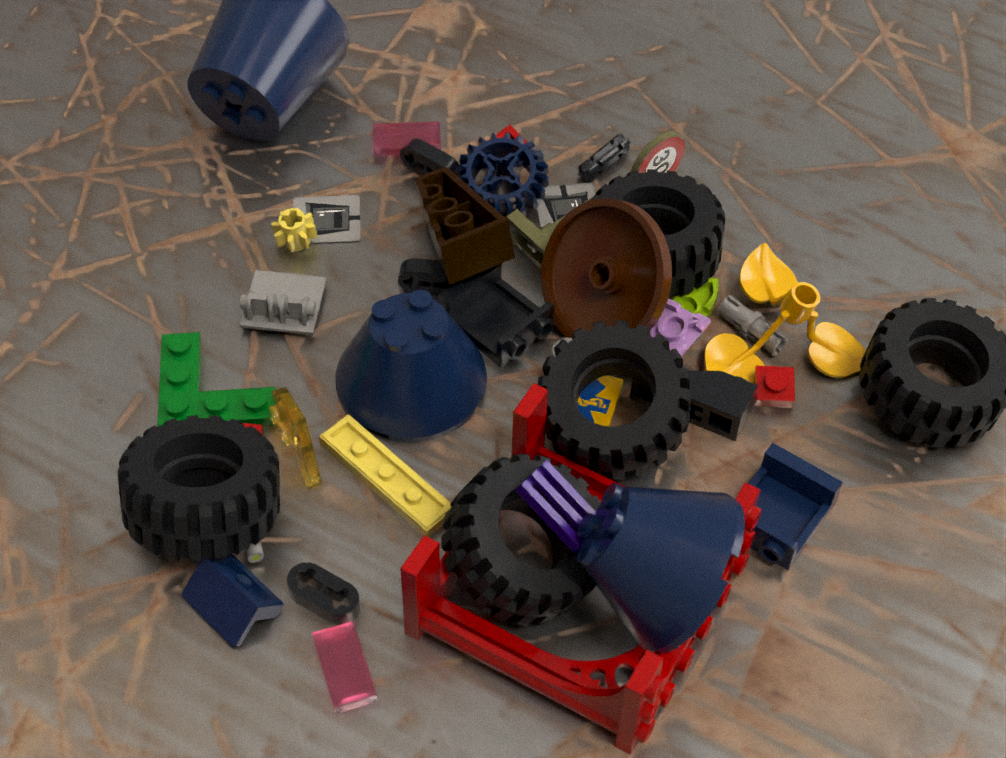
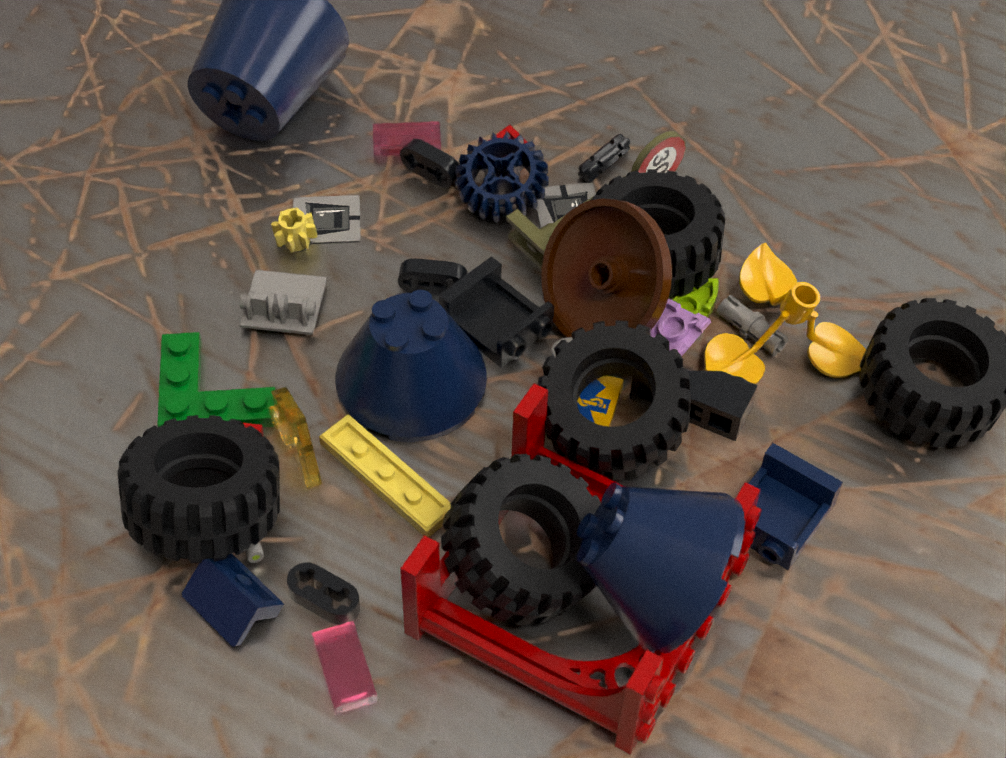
dark brown wedge [414,166,515,285] -> none
dark purple tile [515,460,596,553] -> none
red plate [754,365,795,408] -> none

